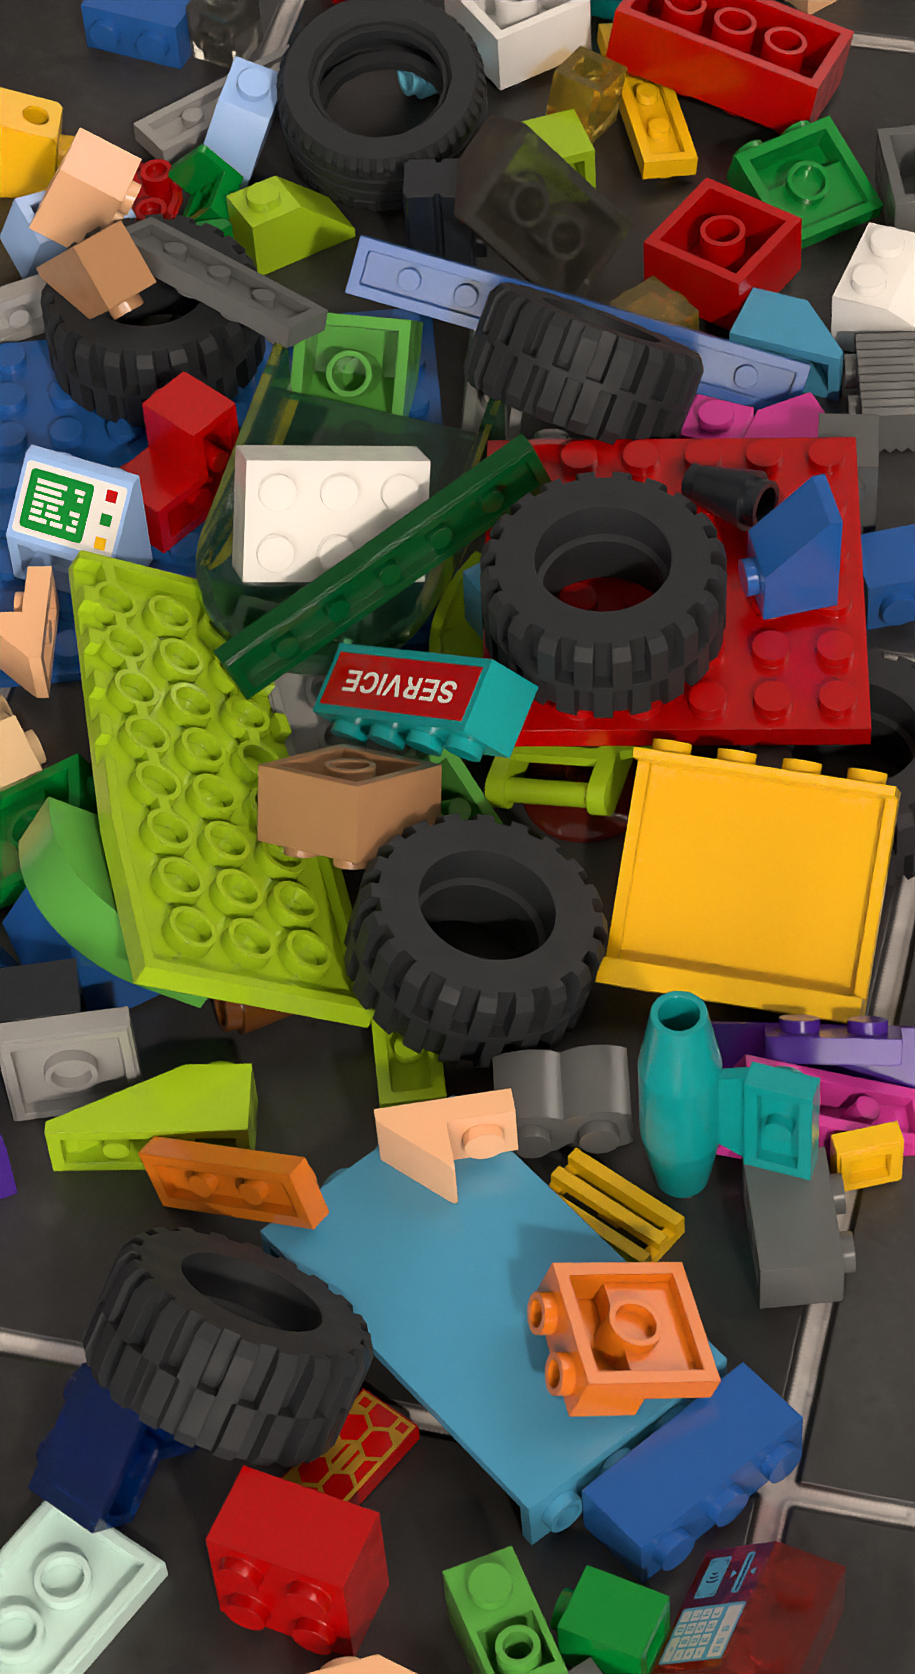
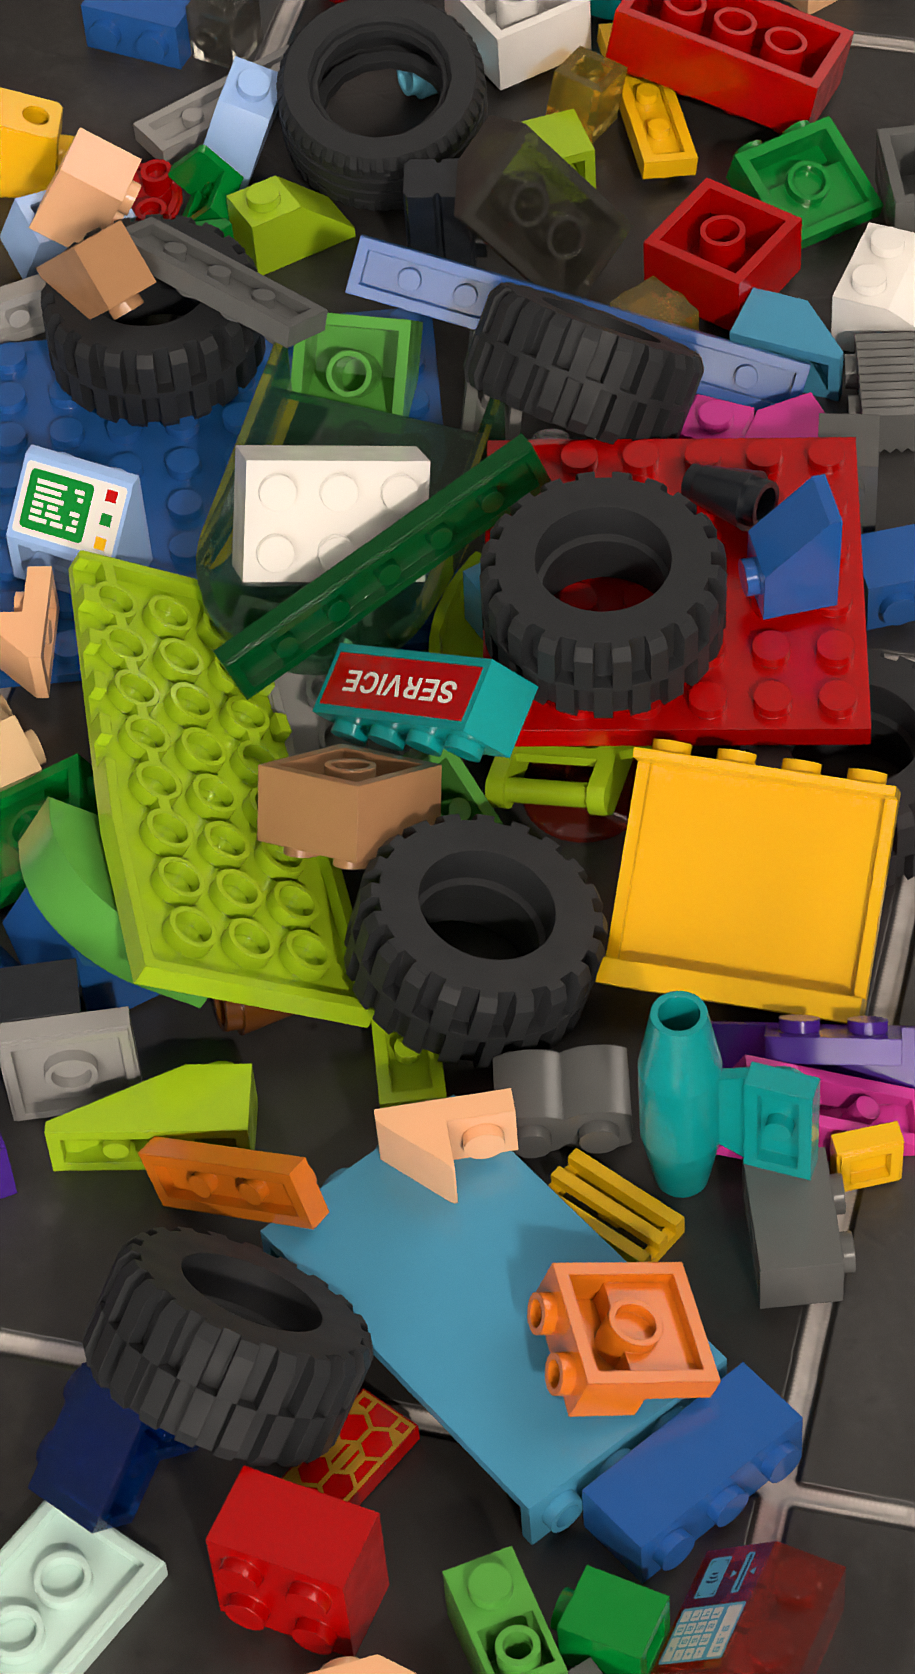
red brick [119,371,241,553] -> none

